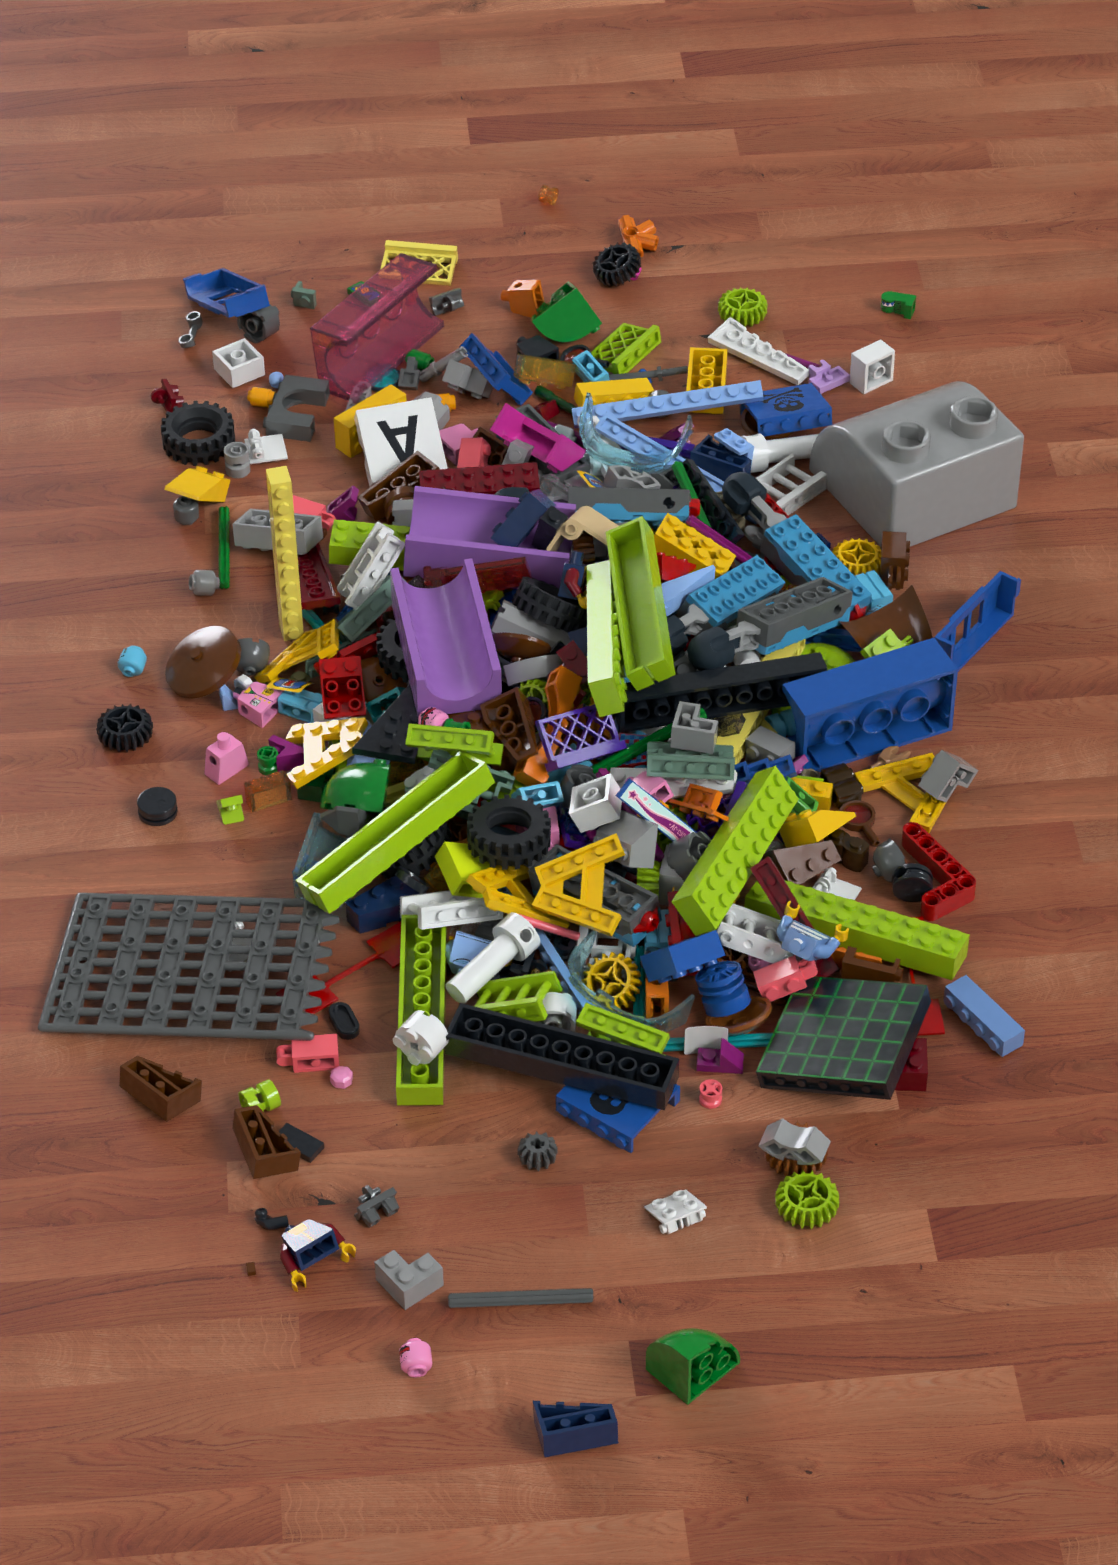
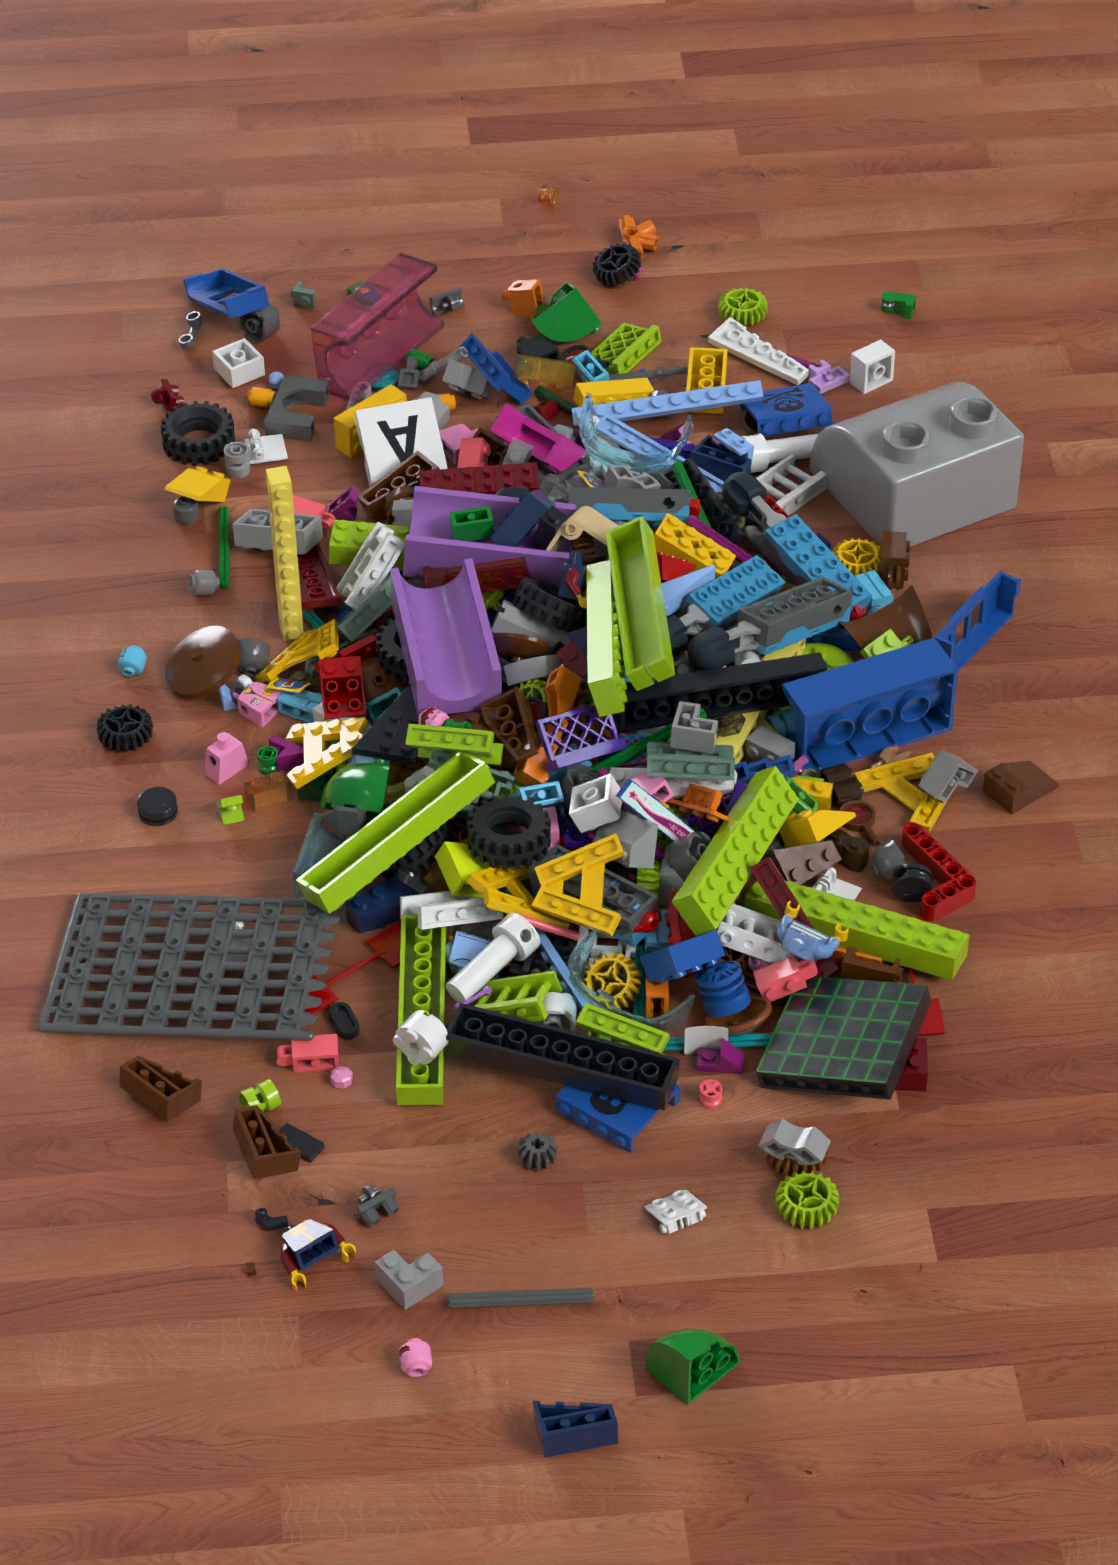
light yellow fence [379,240,458,286] -> none
medium blue brick [944,975,1025,1057] -> none
none -> green brick [449,506,494,541]
none -> medium lavender hinge [454,986,492,1011]
none -> reddish brown slope [983,761,1059,815]

